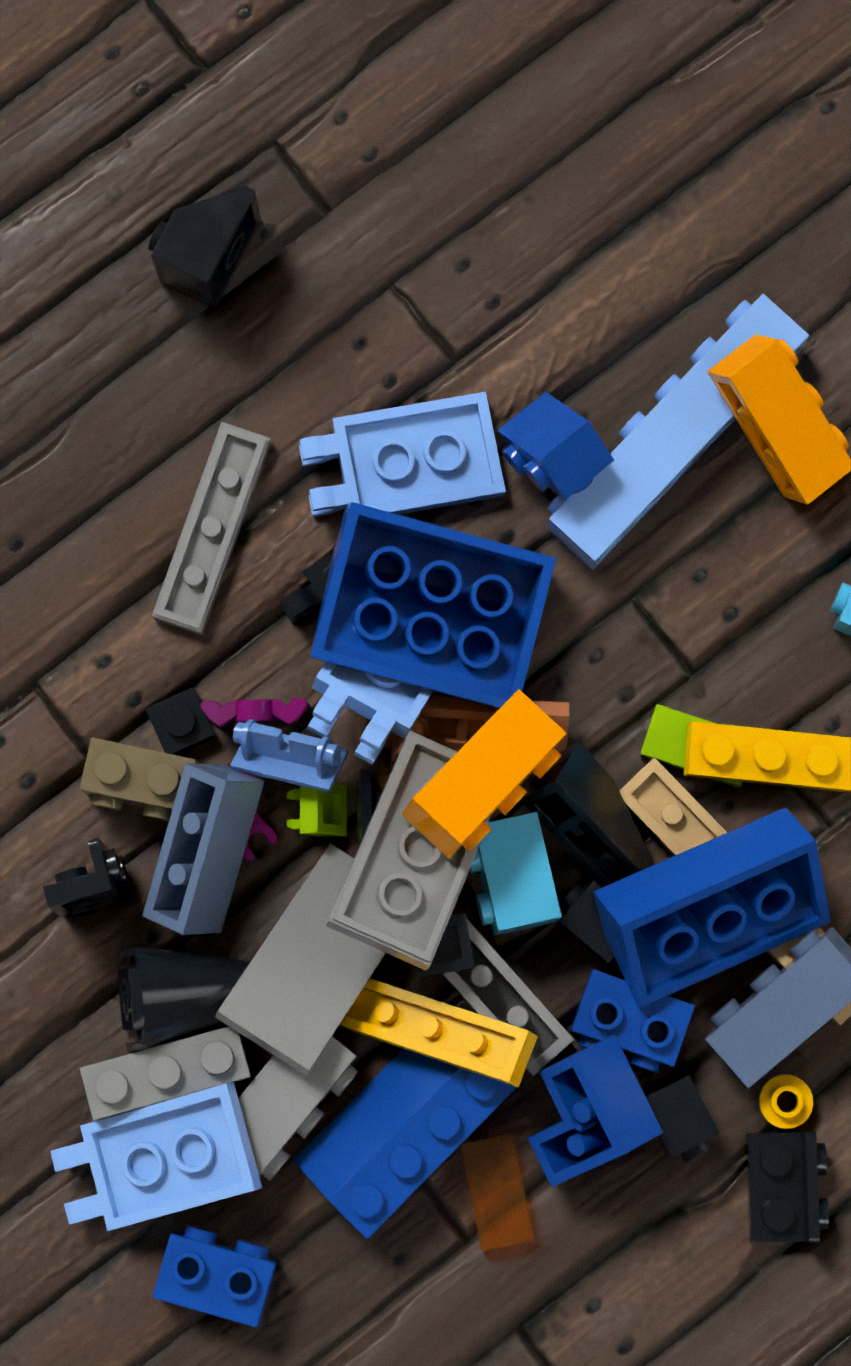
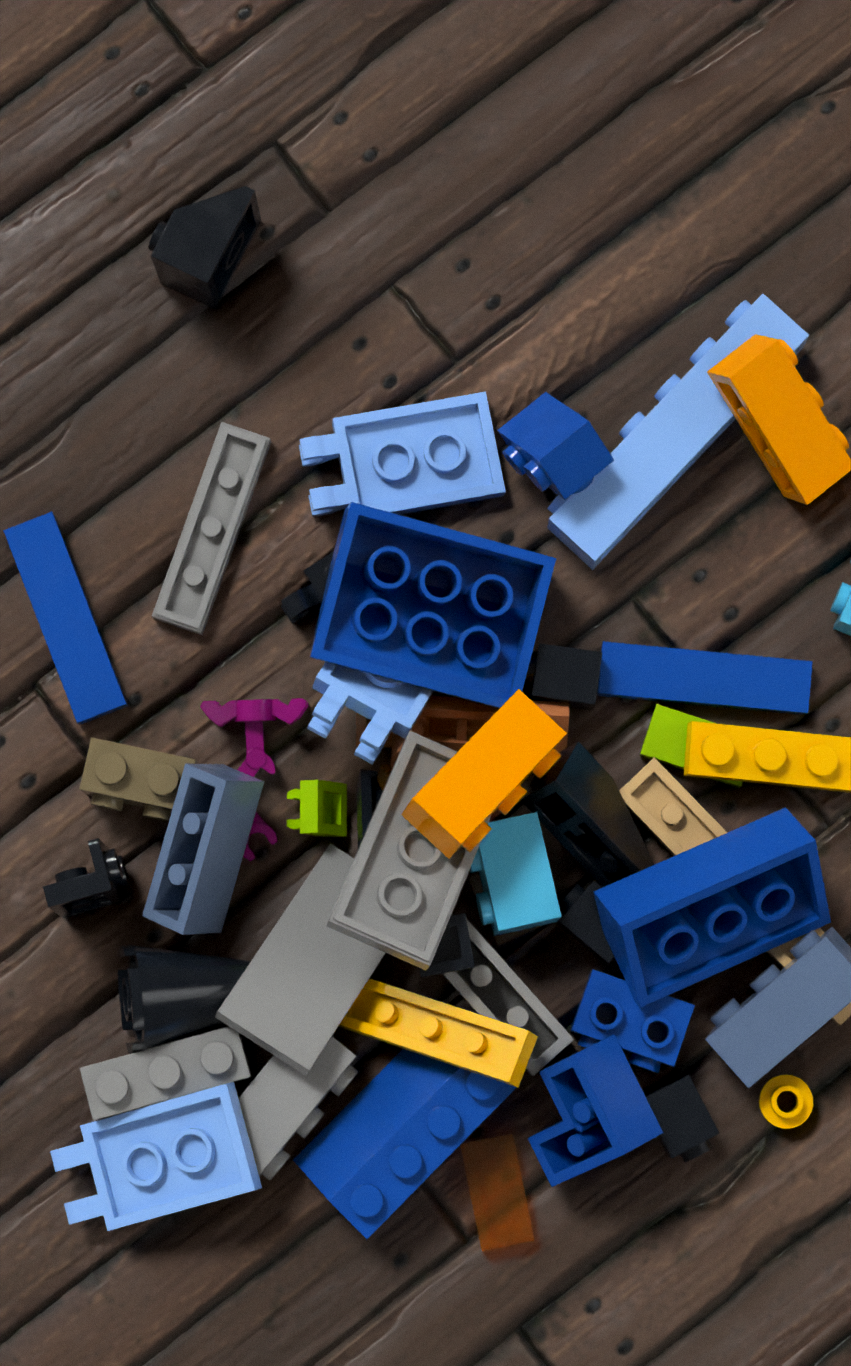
black plate [146,687,216,755] -> none
blue brick [152,1225,278,1328] -> none
medium blue hinge [230,719,349,793] -> none
black bracket [746,1132,829,1243] -> none
none -> blue tile [3,512,128,725]
none -> black brick [524,643,602,711]
none -> blue tile [597,641,813,715]

